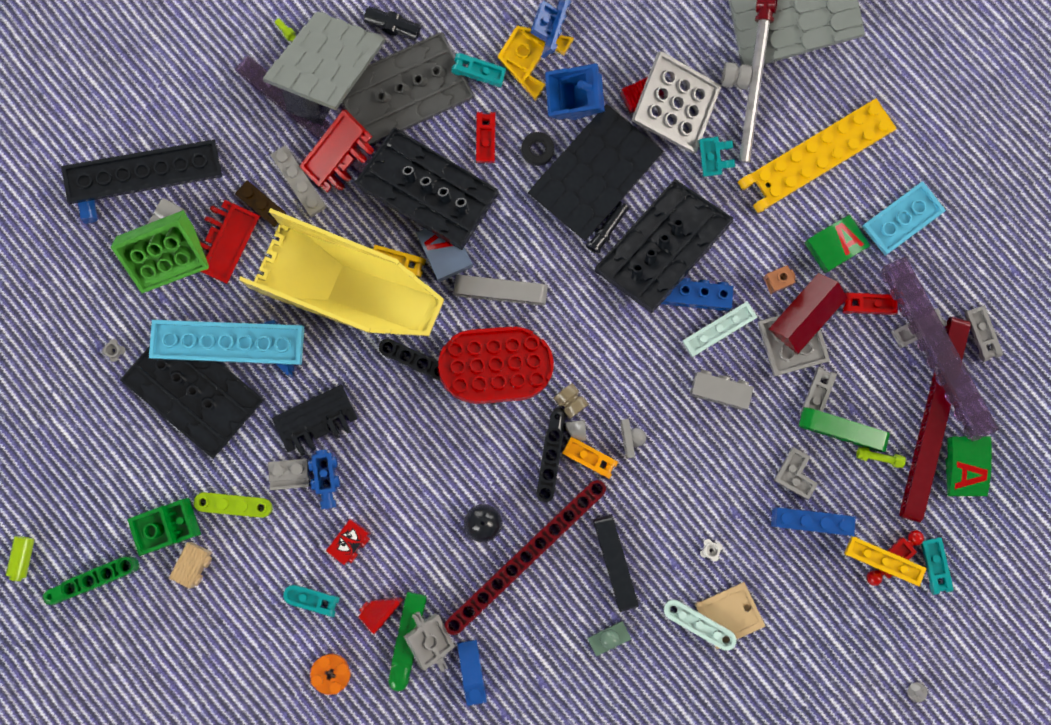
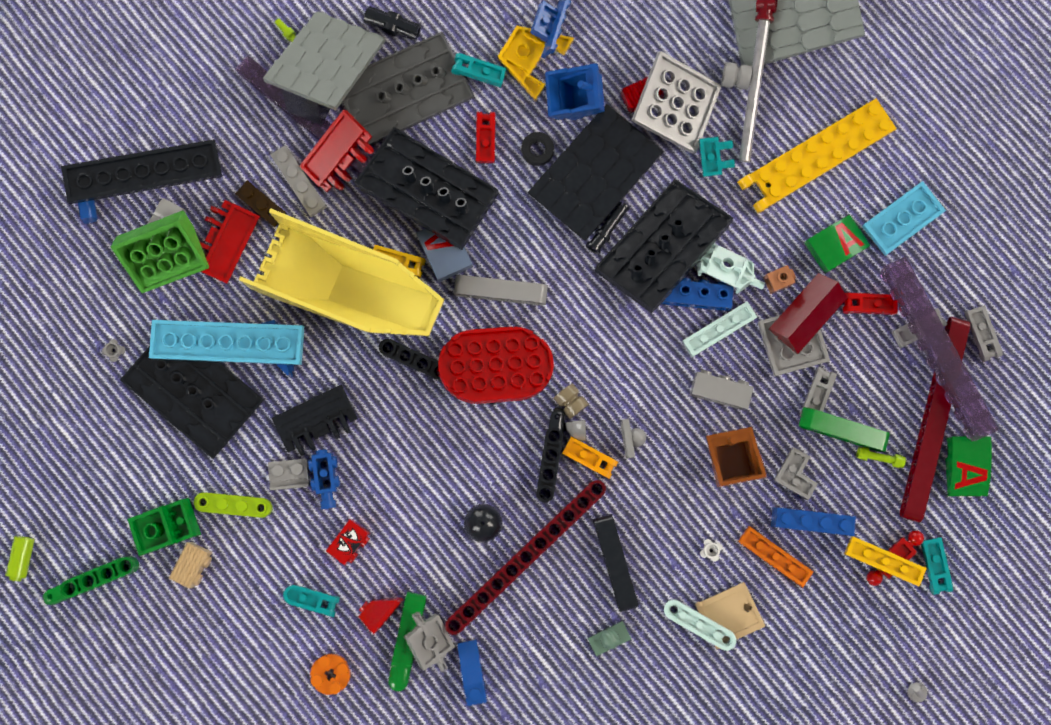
none -> light aqua plate [696,244,765,294]
none -> dark orange piece [706,427,767,487]
none -> orange tile [737,526,814,588]

